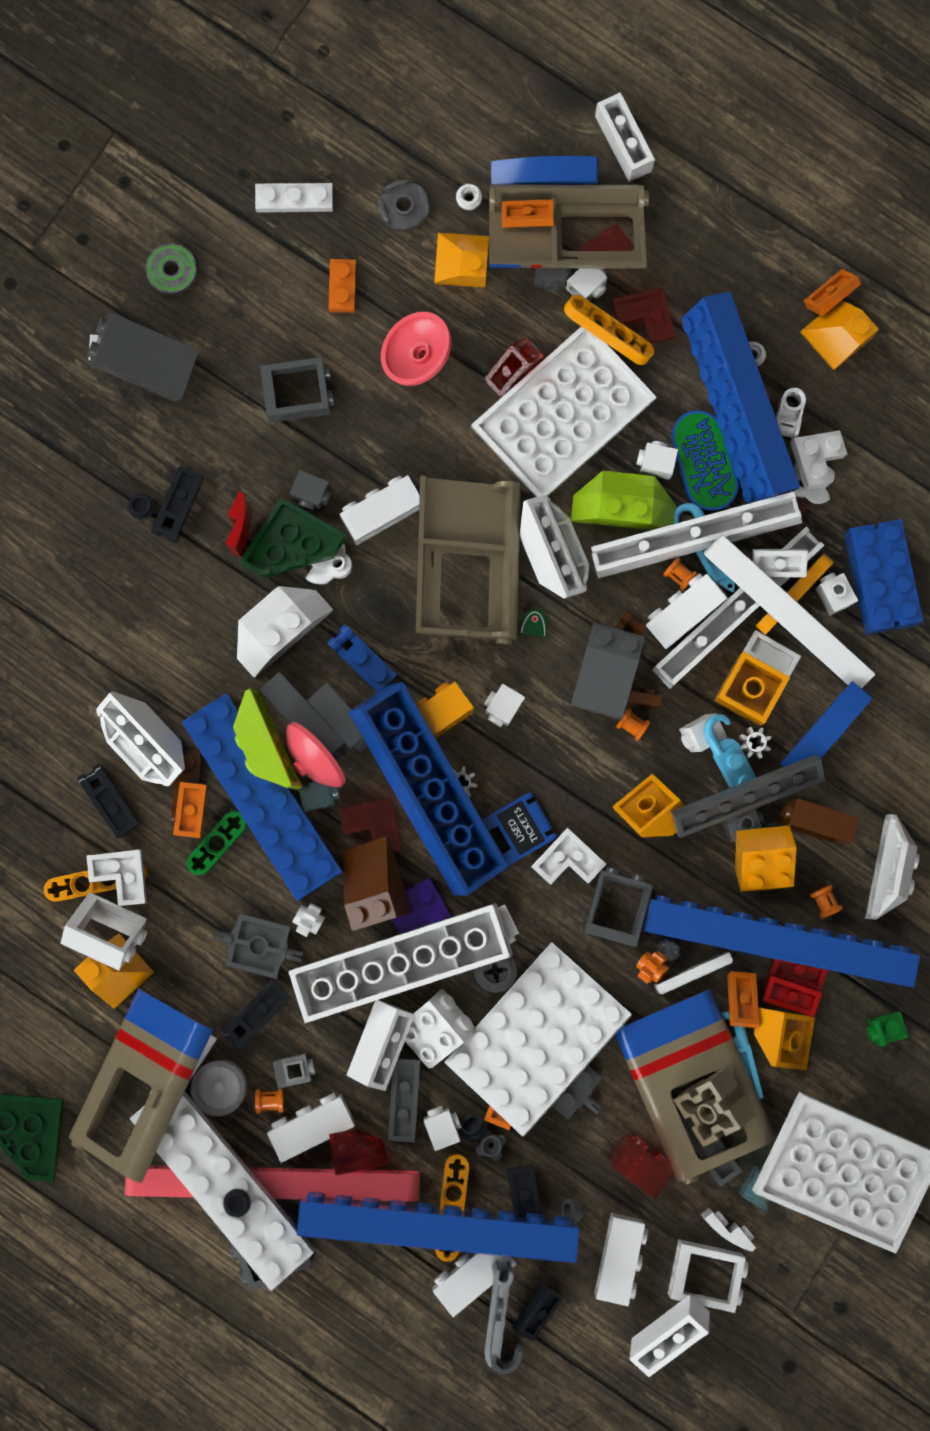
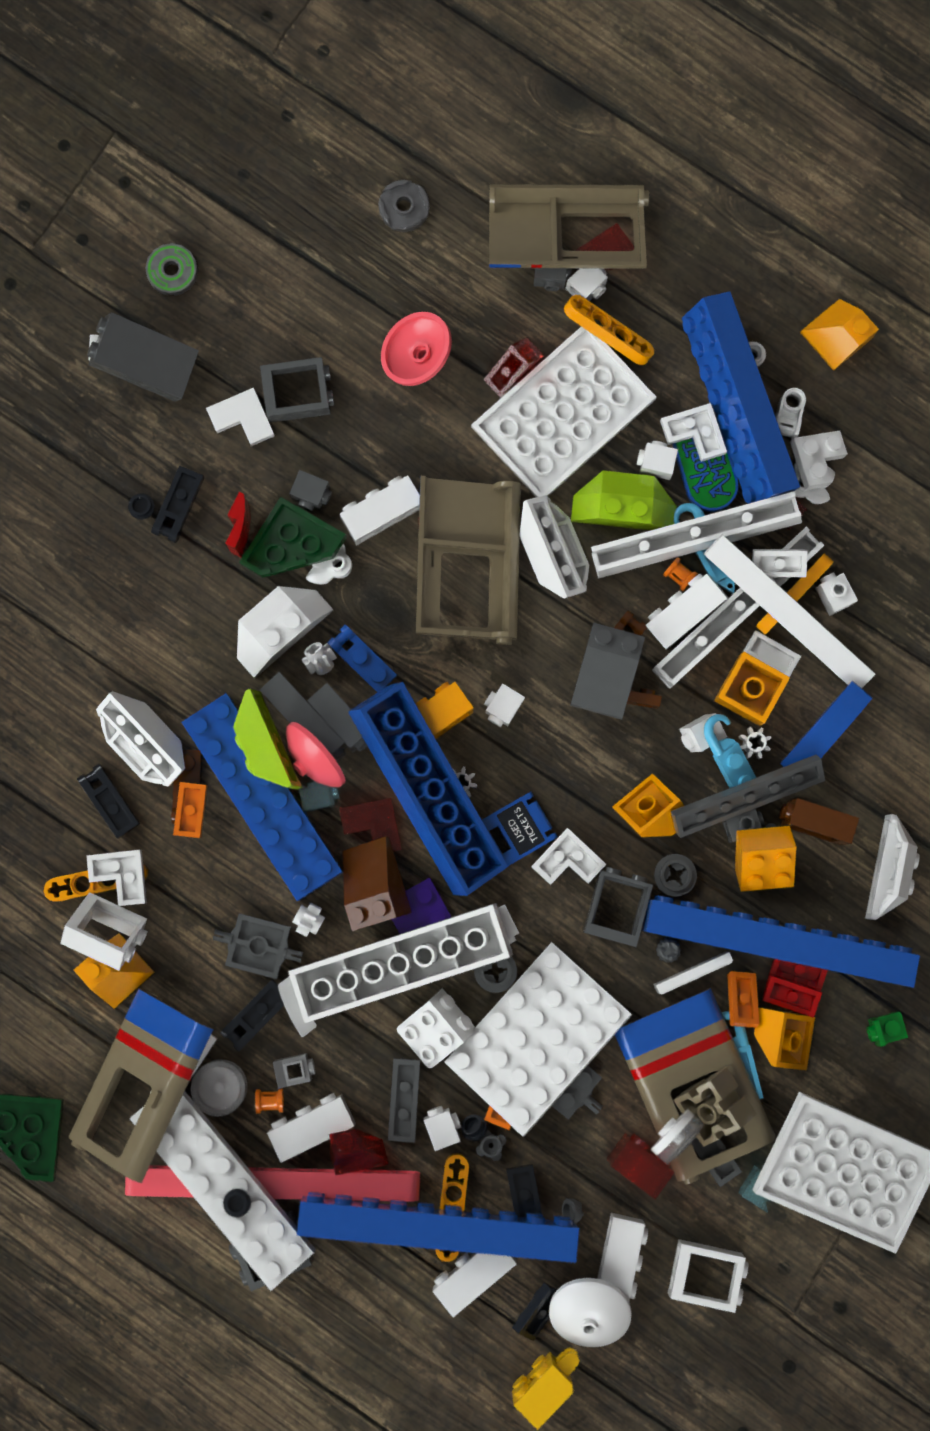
green beam [187,811,247,876] -> none
white plate [255,183,333,212] -> none
orange plate [329,259,356,313] -> none
white brick [346,1000,415,1091] -> none
light orange slope [434,233,489,288] -> none
white plate [456,184,482,210] -> none
dark grey piece [484,1260,523,1375] -> none
blue slope [491,156,598,185] -> none
orange plate [501,199,554,228] -> none
dark green tile [520,609,547,638] -> none
white brick [595,92,655,182] -> none
clear red plate [612,287,675,344] -> none
orange bush [616,708,650,741] -> none
white brick [630,1294,710,1377] -> none
orange gear [636,951,670,984] -> none
white slope [701,1208,756,1251] -> none
orange plate [804,269,861,316] -> none
orange bush [810,884,843,919] -> none
blue piece [844,519,923,635] -> none
none -> white tile [206,388,275,446]
none -> white sticker [278,976,317,1037]
none -> white gear [302,642,337,675]
none -> yellow hinge [512,1347,580,1430]
none -> white dish [549,1278,631,1347]
none -> piece [651,1109,704,1165]
none -> dark grey gear [654,854,697,897]
none -> white plate [660,403,727,462]

